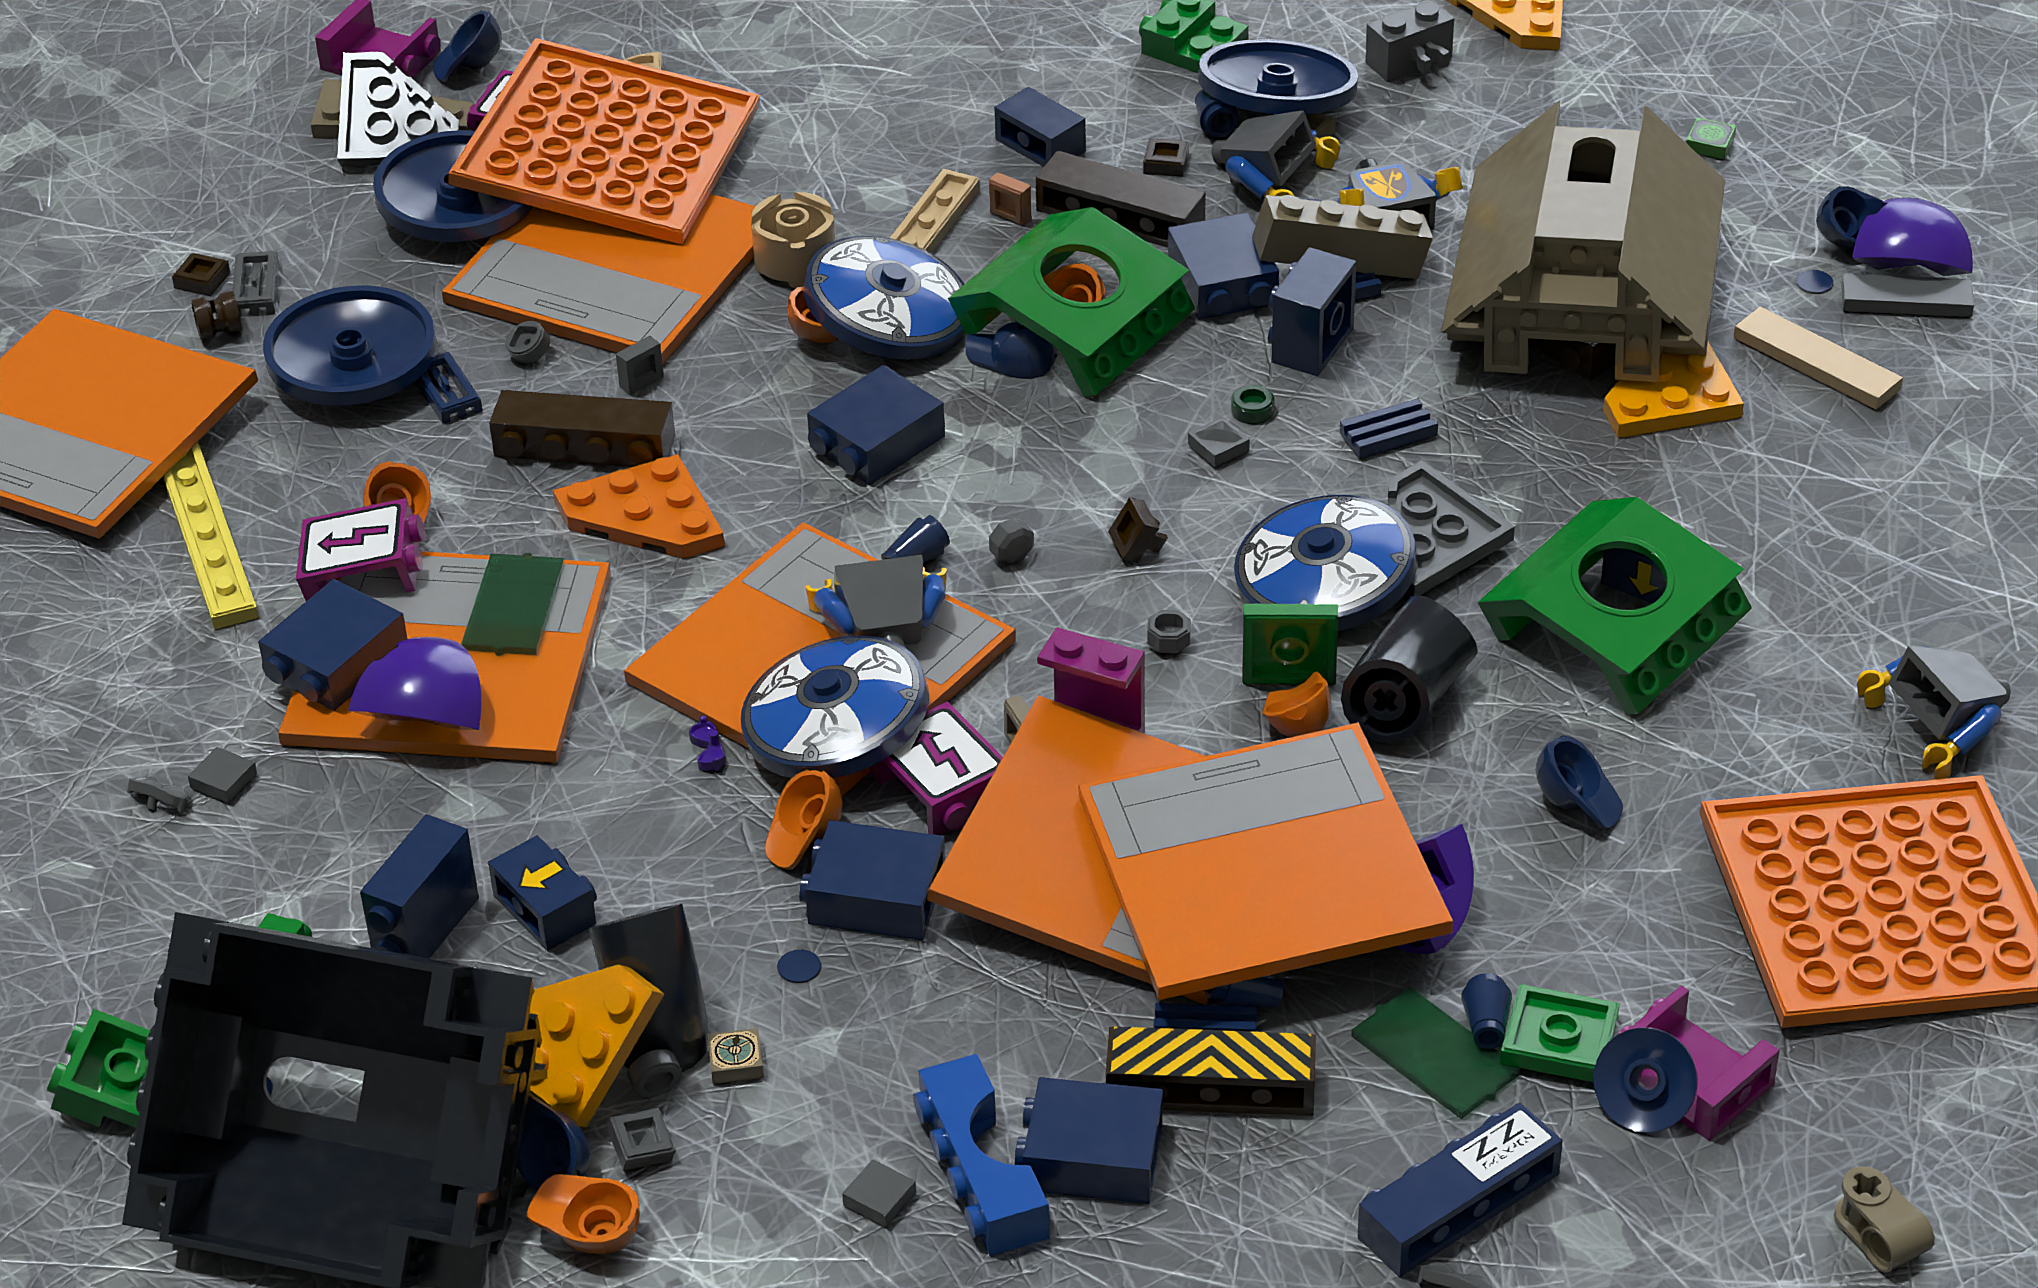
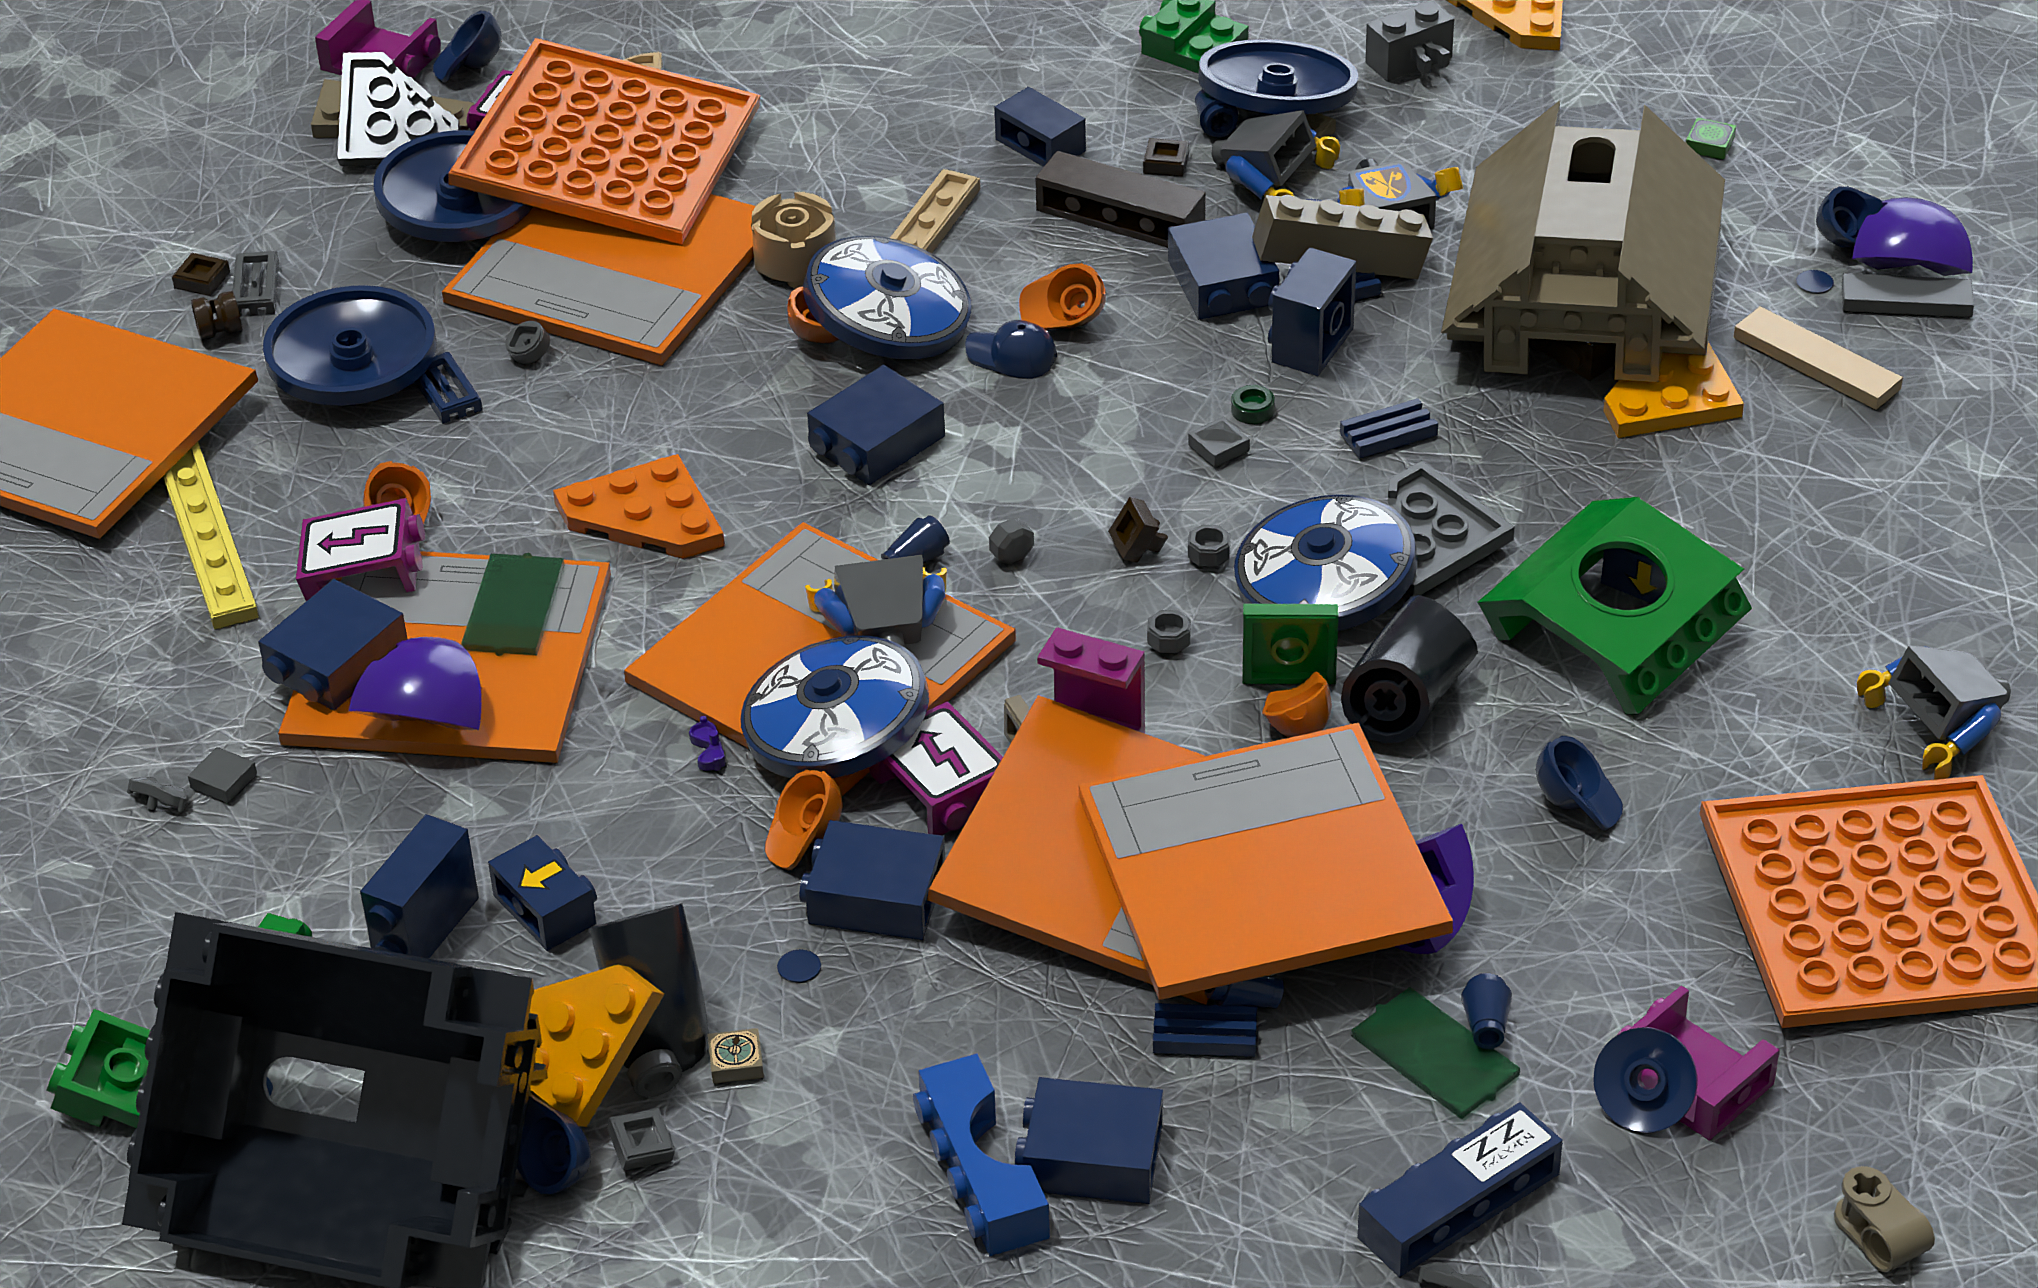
dark brown brick [489,390,676,467] -> none
orange cap [527,1174,640,1254] -> none
dark grey tile [616,336,664,395] -> none
dark grey tile [842,1159,917,1227] -> none
green panel [948,207,1196,397] -> none
nougat tile [989,172,1032,226] -> none
brick [1105,1026,1316,1116] -> none
green tile [1500,984,1620,1082] -> none
none -> dark grey tile [1188,525,1231,567]

